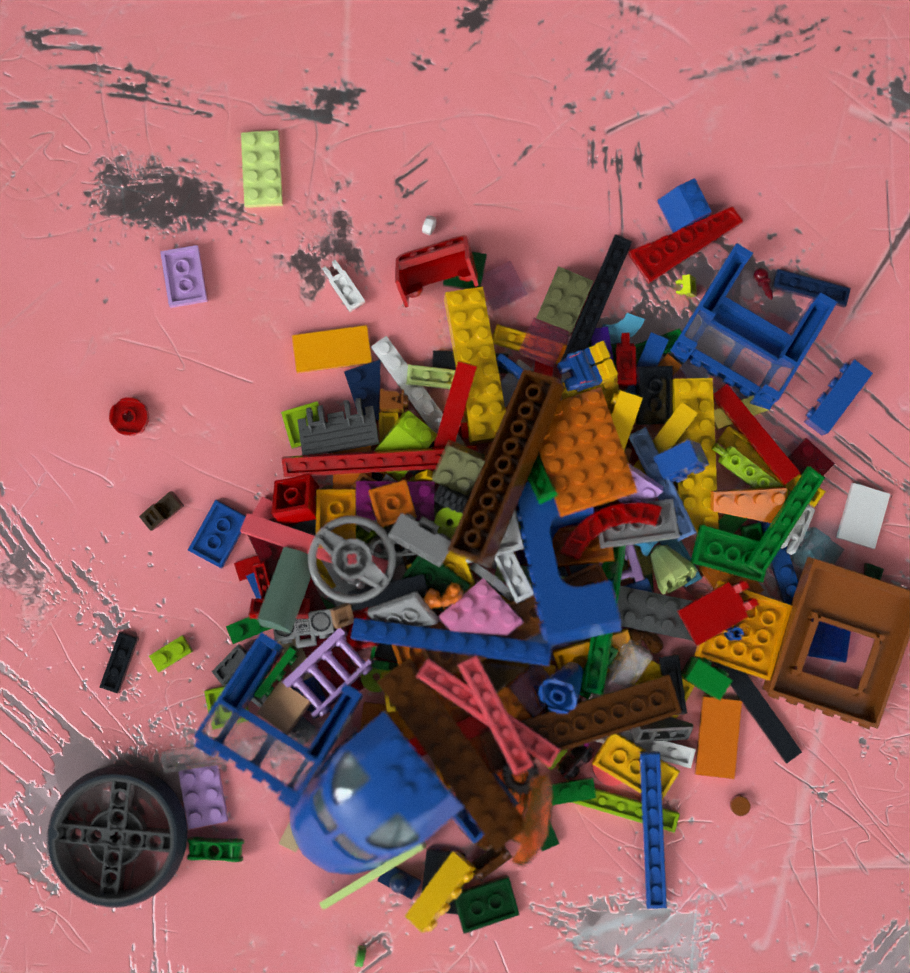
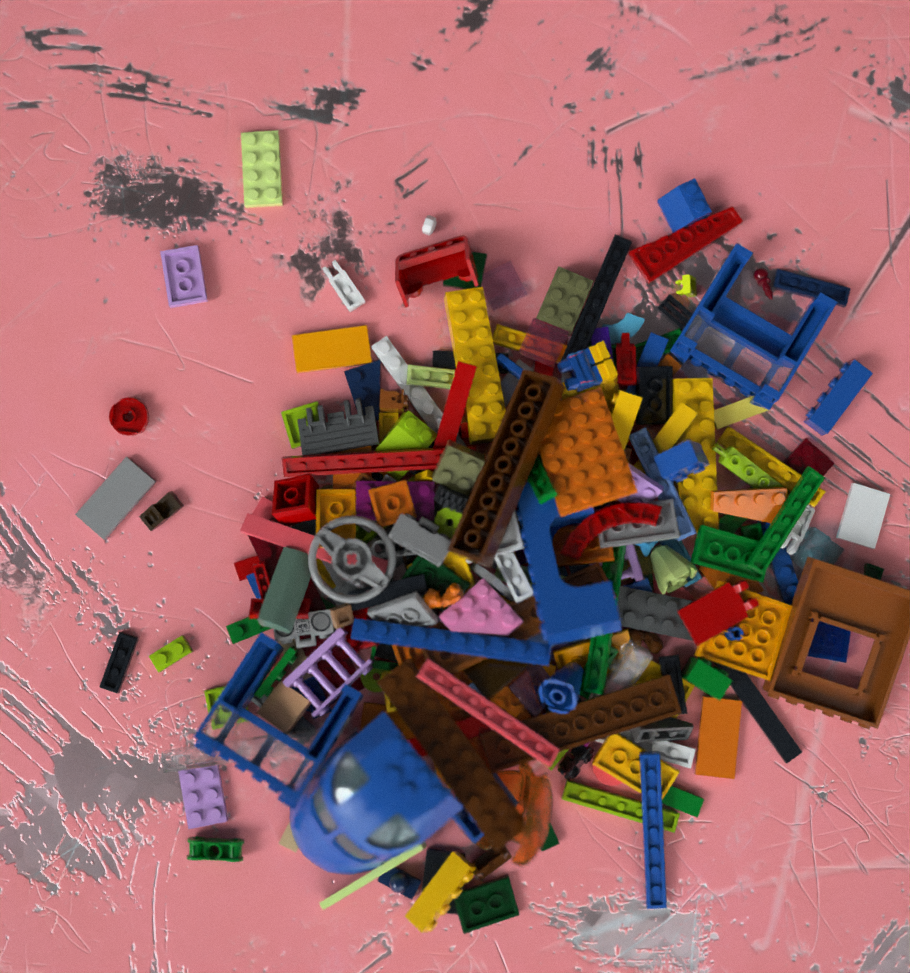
dark grey wheel [47,766,188,908] -> none
blue tile [188,500,246,568] -> none
dark grey plate [212,644,247,686] -> none
bright green tile [354,945,366,967] -> none
coral tile [458,655,534,775] -> none
black tyre [502,758,539,795] -> none
green plate [535,777,596,808] -> none
red tile [713,384,800,485] -> none
dark orange piece [730,795,751,816] -> none
none -> light grey tile [75,457,156,540]
none -> black tile [656,294,698,332]
none -> green tile [662,785,704,818]

